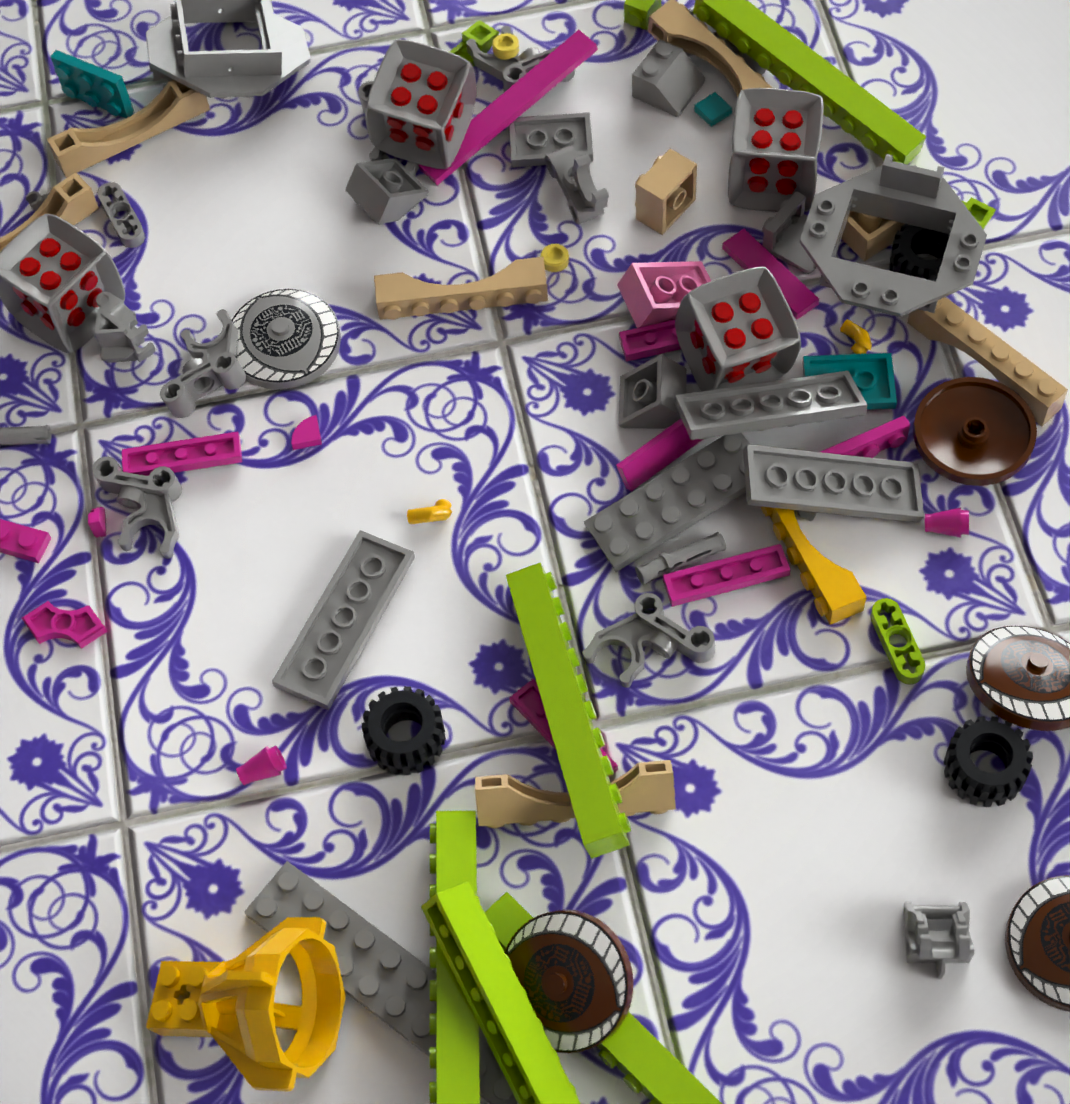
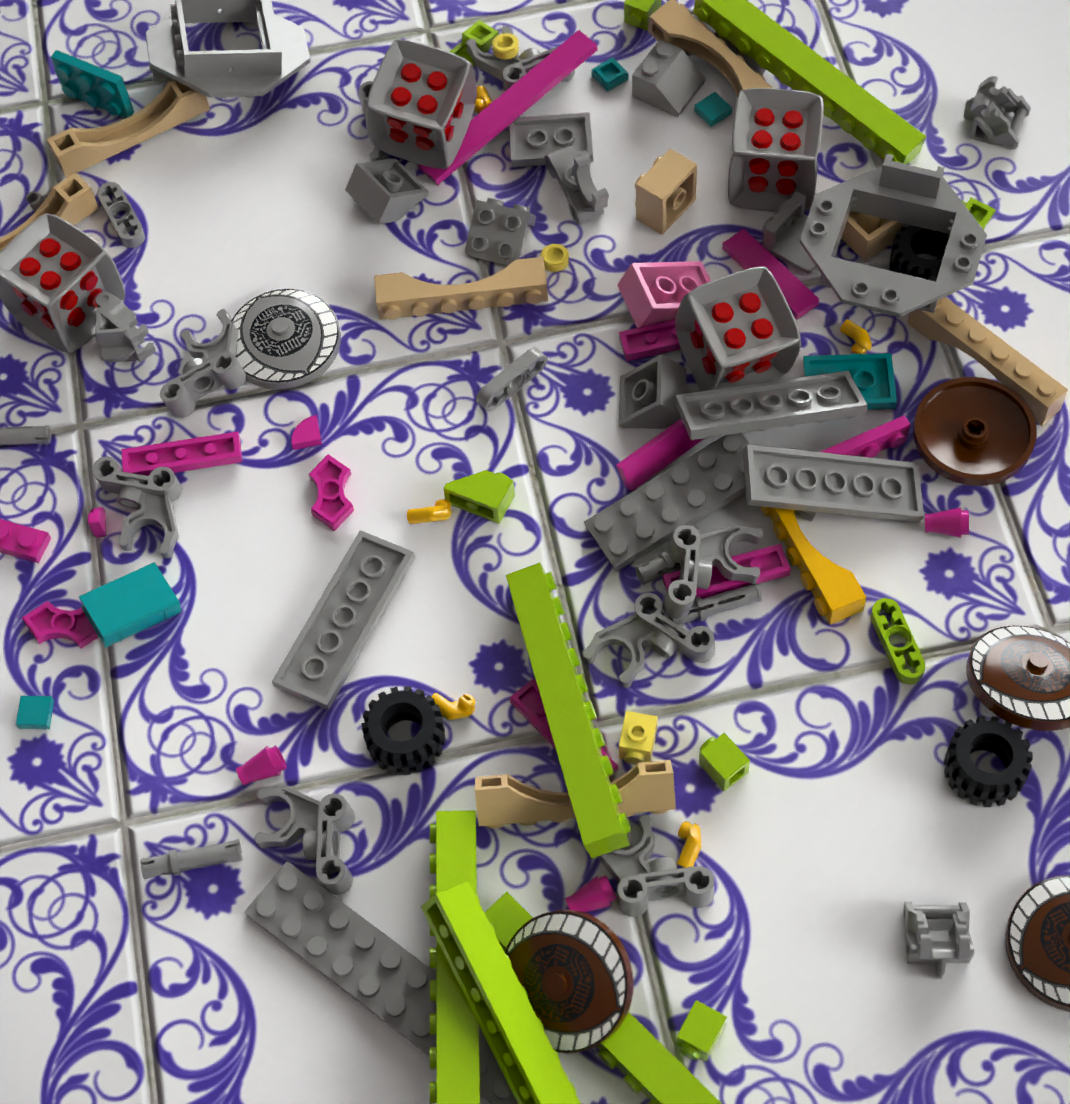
yellow plate [146,917,346,1092] -> none
none -> teal tile [16,696,54,729]
none -> teal piece [79,562,182,648]
none -> light grey pin [140,839,243,880]
none -> light grey piece [255,786,355,895]
none -> dark pink tile [309,454,354,531]
none -> yellow arm [431,693,476,720]
none -> lime slope [443,470,515,524]
none -> light grey bracket [465,198,537,265]
none -> yellow arm [474,86,492,114]
none -> light grey beam [476,347,548,412]
none -> dark pink cone [565,875,617,913]
none -> teal tile [591,57,629,92]
none -> light grey piece [597,815,715,917]
none -> light yellow brick [619,711,658,765]
none -> light grey piece [663,524,763,619]
none -> light grey pin [668,583,762,625]
none -> lime brick [676,1000,727,1062]
none -> yellow arm [677,821,702,868]
none -> lime brick [699,732,750,791]
none -> light grey piece [963,76,1031,150]

